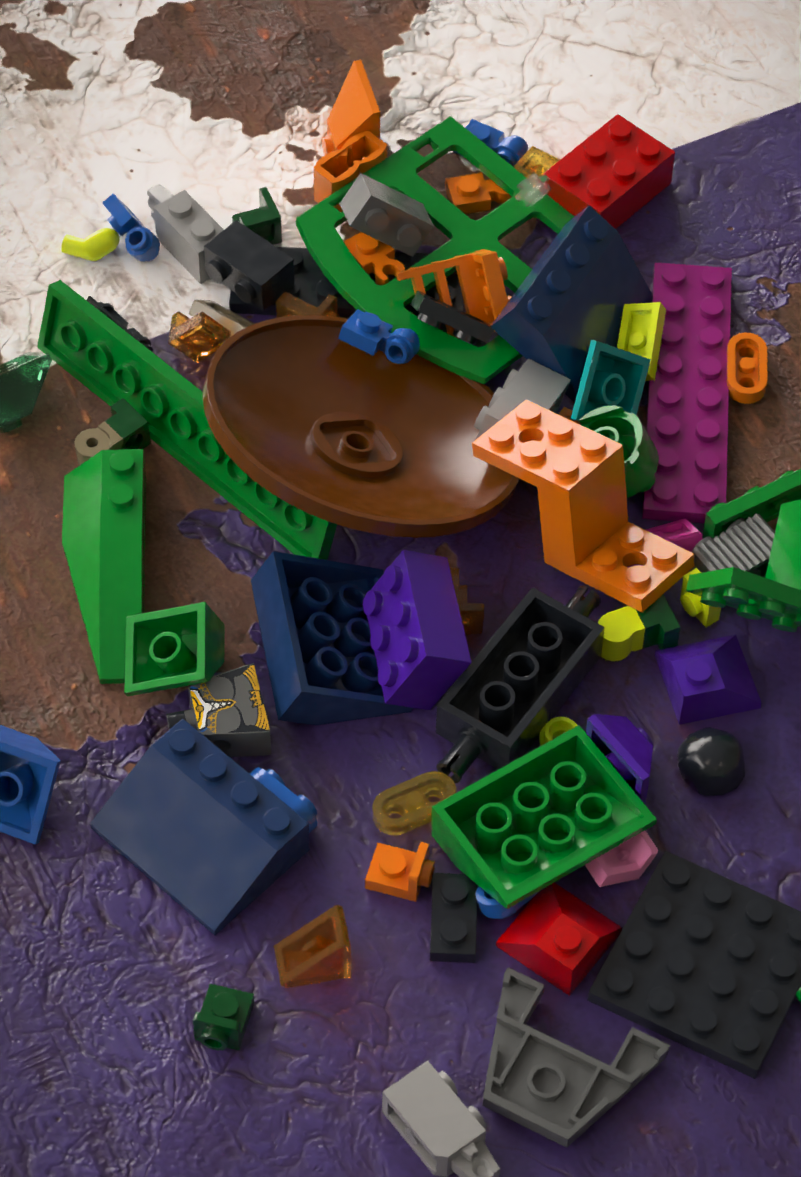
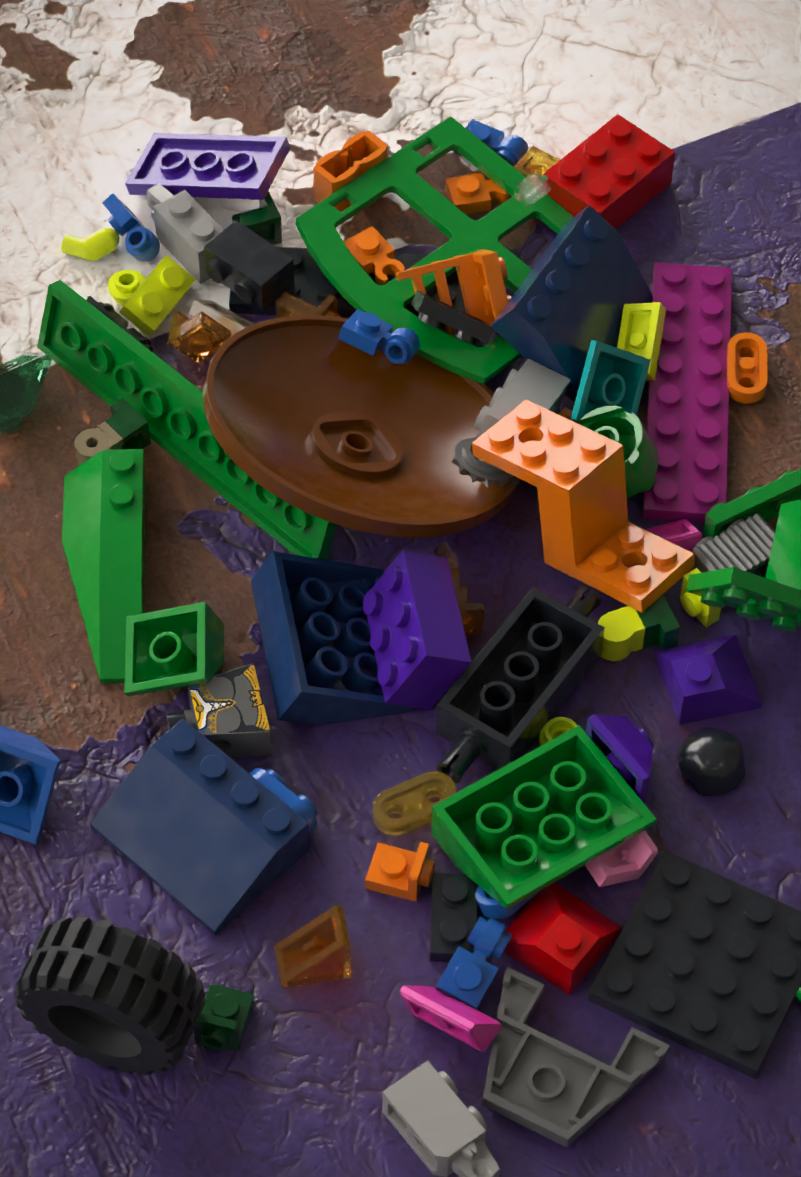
orange slope [322,60,380,155] -> none
dark grey brick [340,173,434,257] -> none
none -> black tyre [14,917,205,1075]
none -> neon yellow plate [108,270,145,306]
none -> neon yellow plate [119,255,196,337]
none -> dark purple plate [125,133,291,200]
none -> dark pink slope [400,985,502,1052]
none -> blue plate [436,917,512,1010]
none -> dark grey gear [452,437,515,488]

